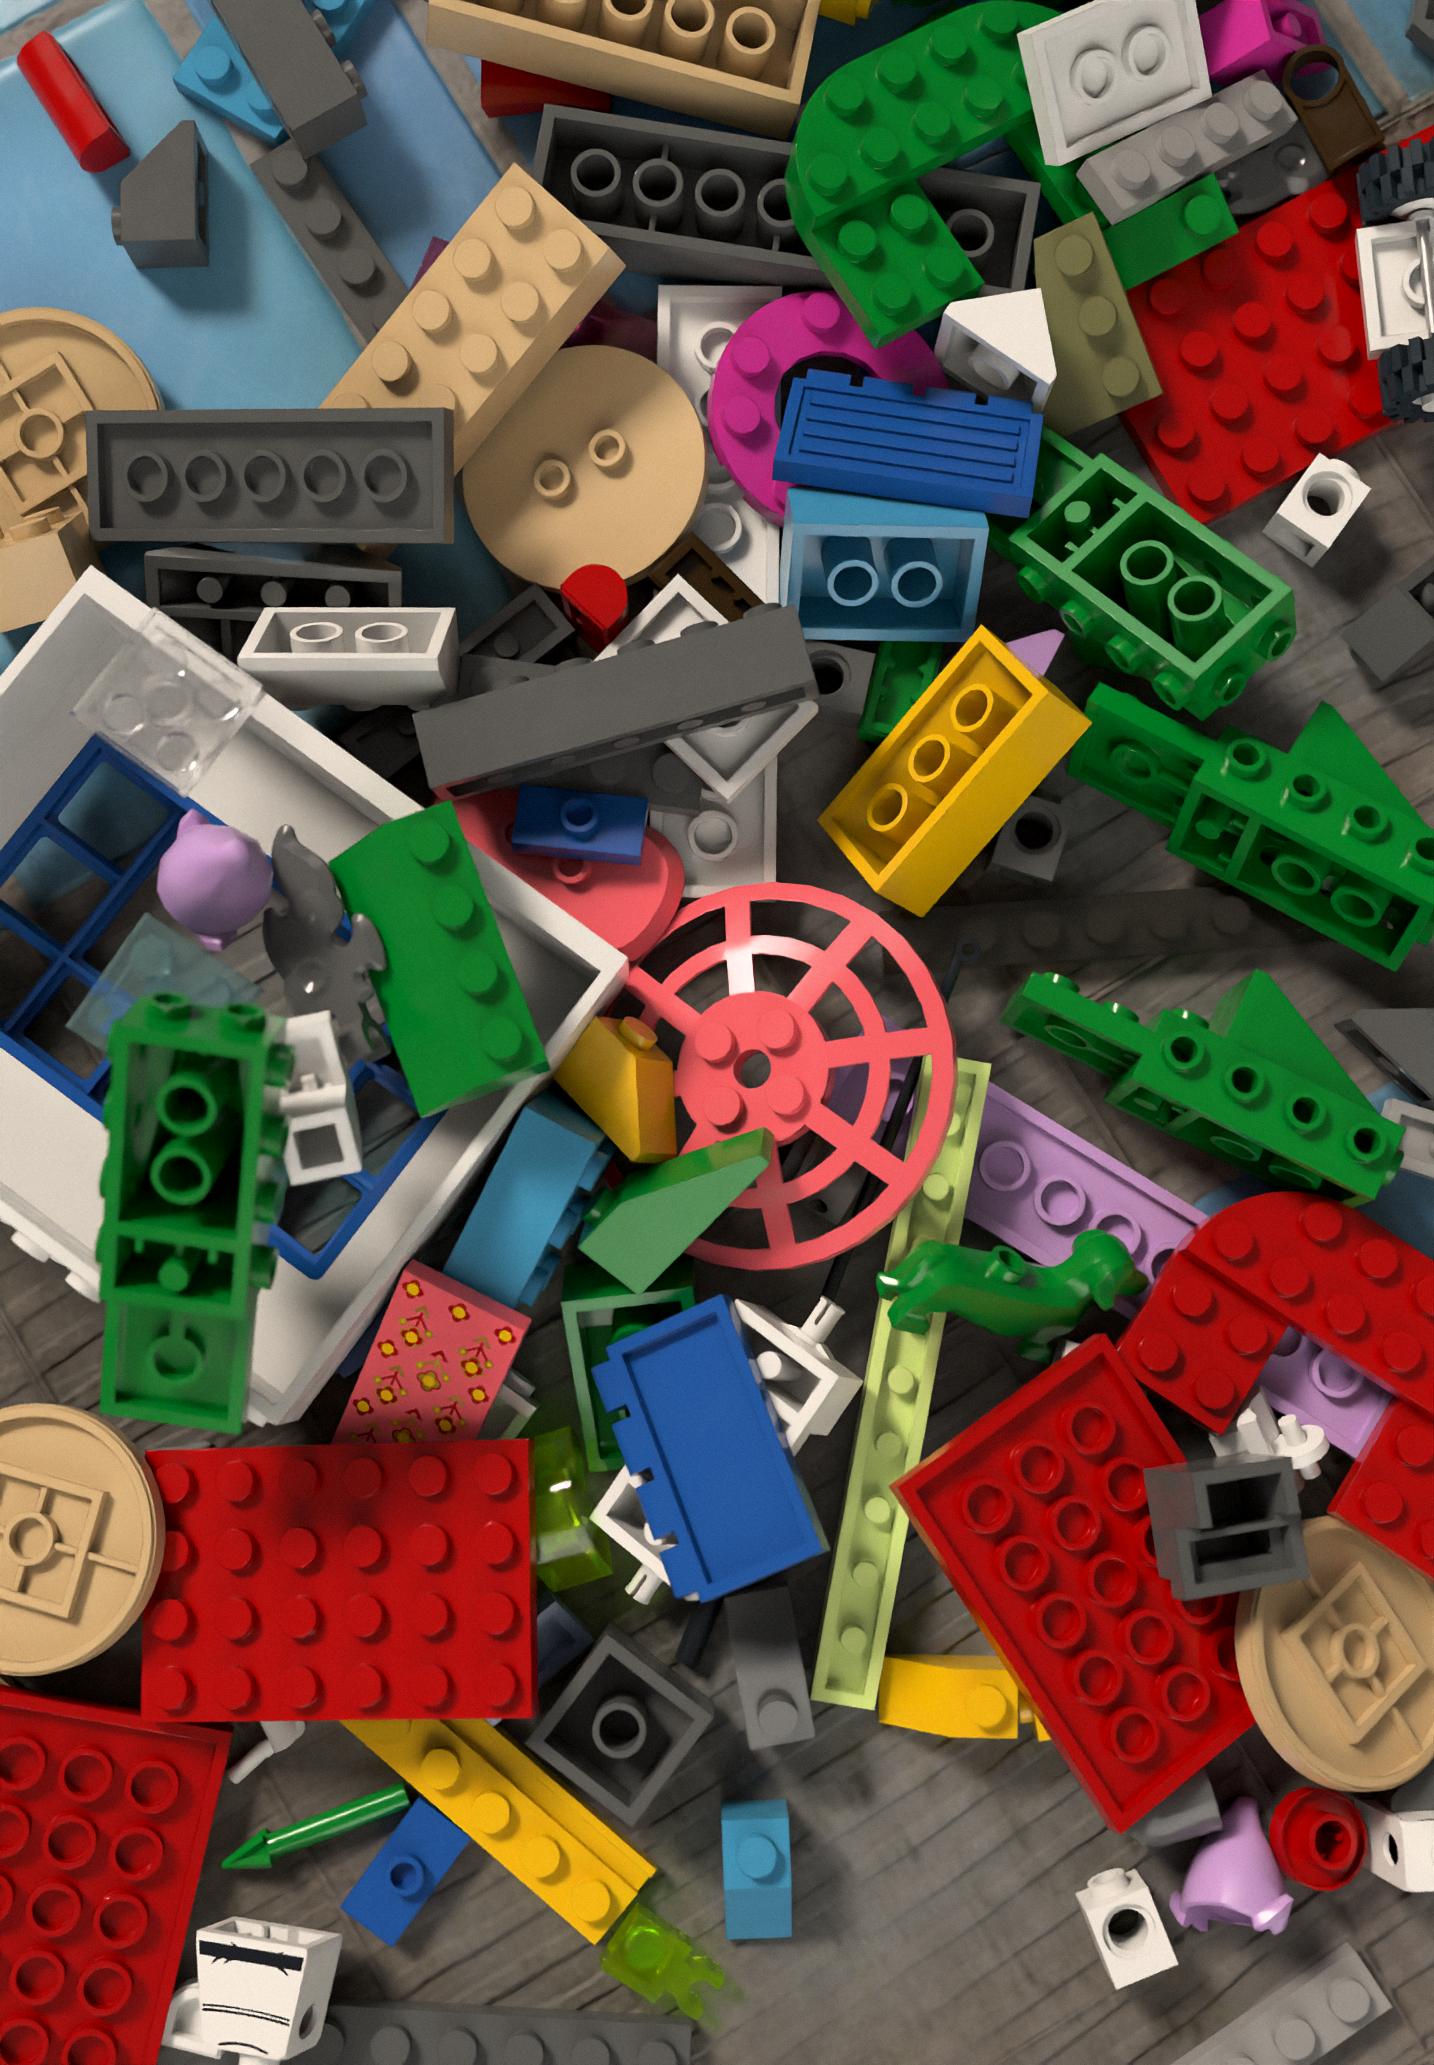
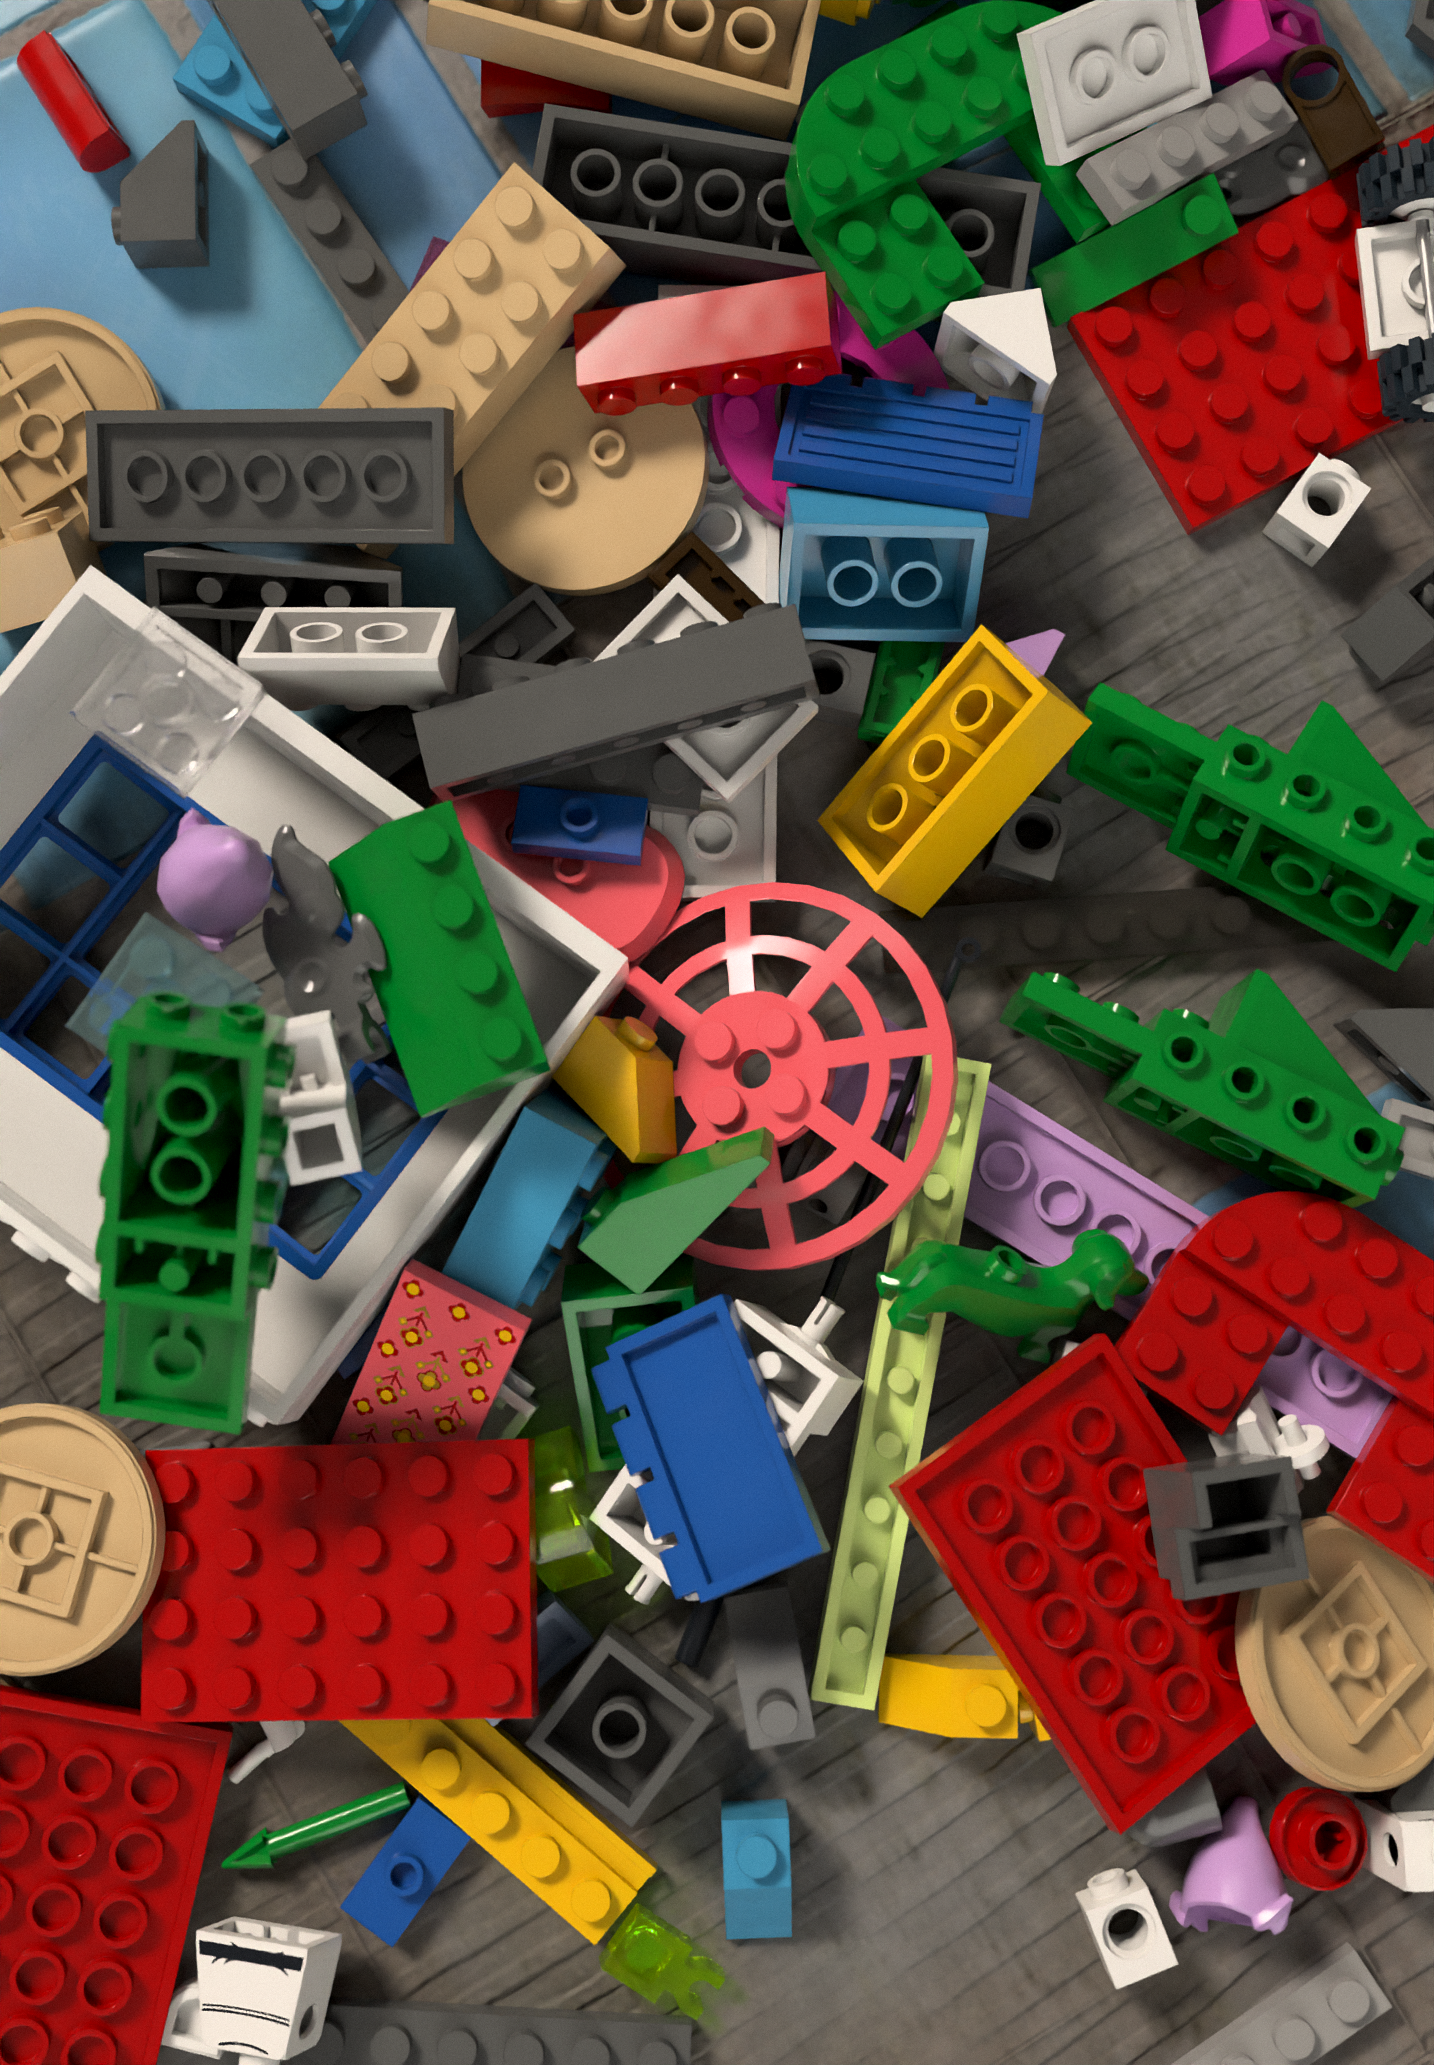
red brick [560,564,631,654] -> none
green wedge [984,424,1297,722] -> none
olive wing [1034,211,1165,438] -> none
none -> brick [573,272,842,416]

